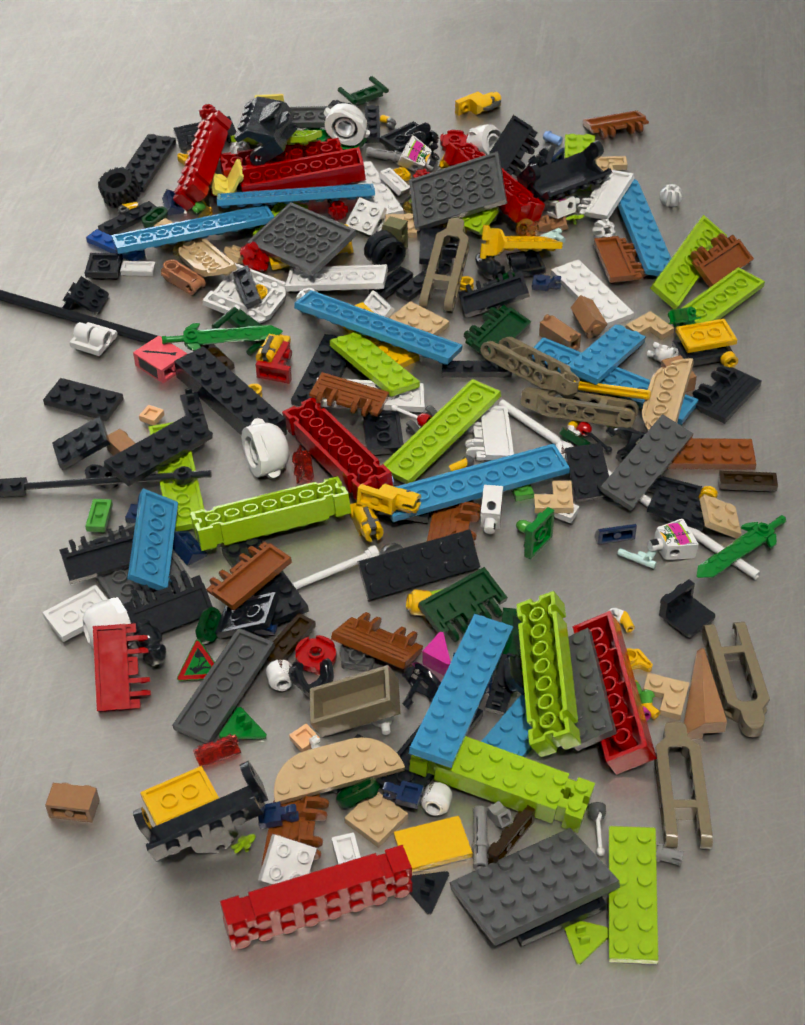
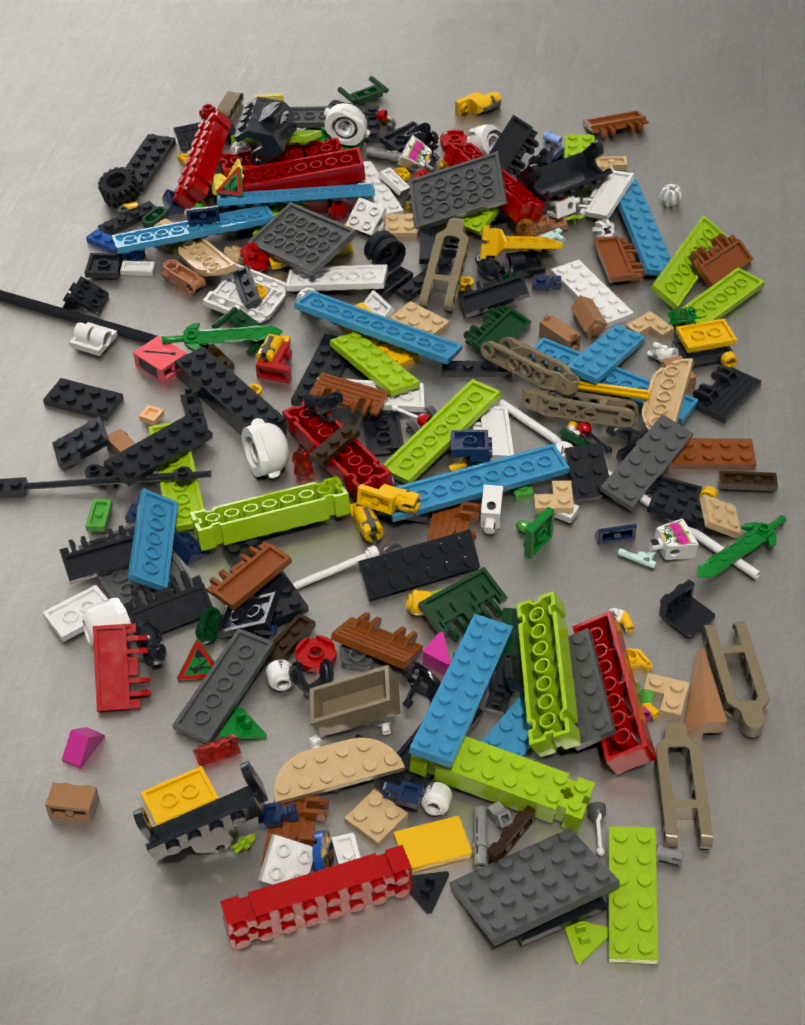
light nougat plate [289,723,320,752] -> none
dark green plate [336,777,380,808] -> none
olive brick [382,216,408,249] -> none
none -> dark pink slope [62,727,105,769]
none -> dark blue slope [186,206,220,225]
none -> dark tan beam [216,91,243,121]
none -> piece [216,167,243,197]
none -> black helmet [303,391,343,424]
none -> dark brown plate [309,424,360,467]
none -> tile [312,830,334,871]
none -> red hinge [362,109,388,121]
none -> dark blue plate [451,430,492,463]

